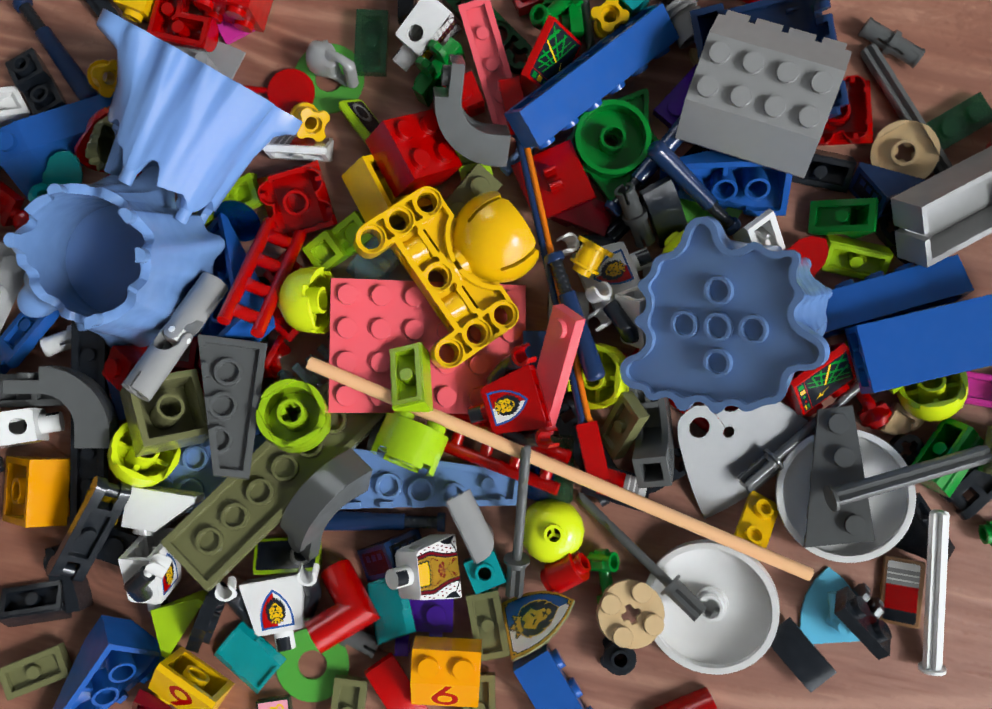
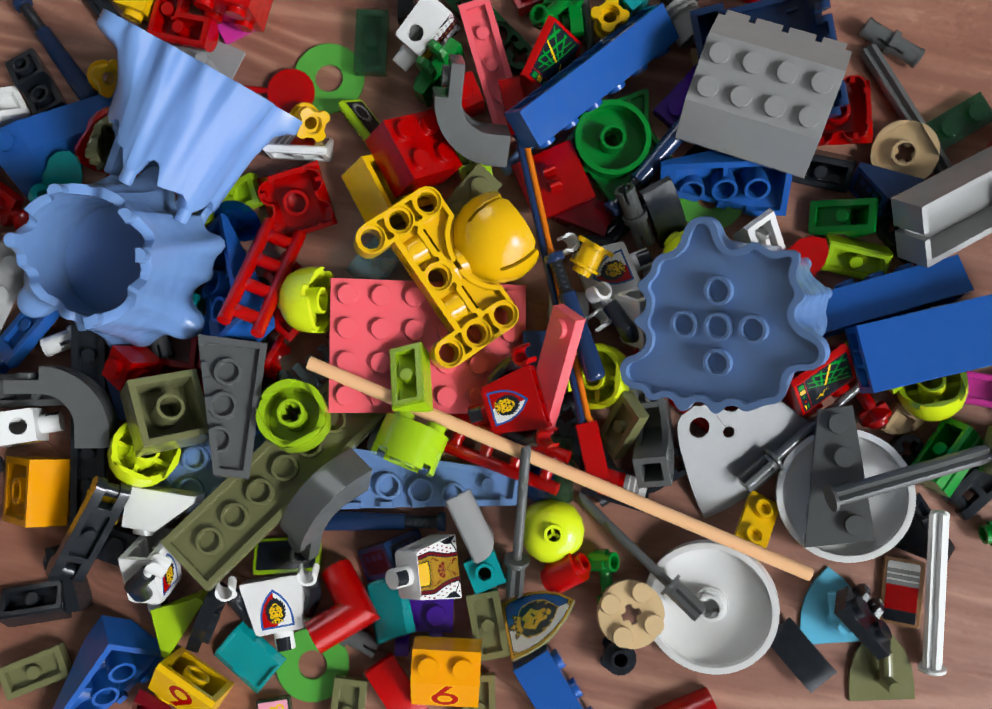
light grey piece [121,272,229,402] -> none
lime slope [302,211,377,271] -> none
light grey piece [305,40,359,88] -> none
dark blue piece [647,140,741,236] -> none
none -> olive shield [848,635,915,701]

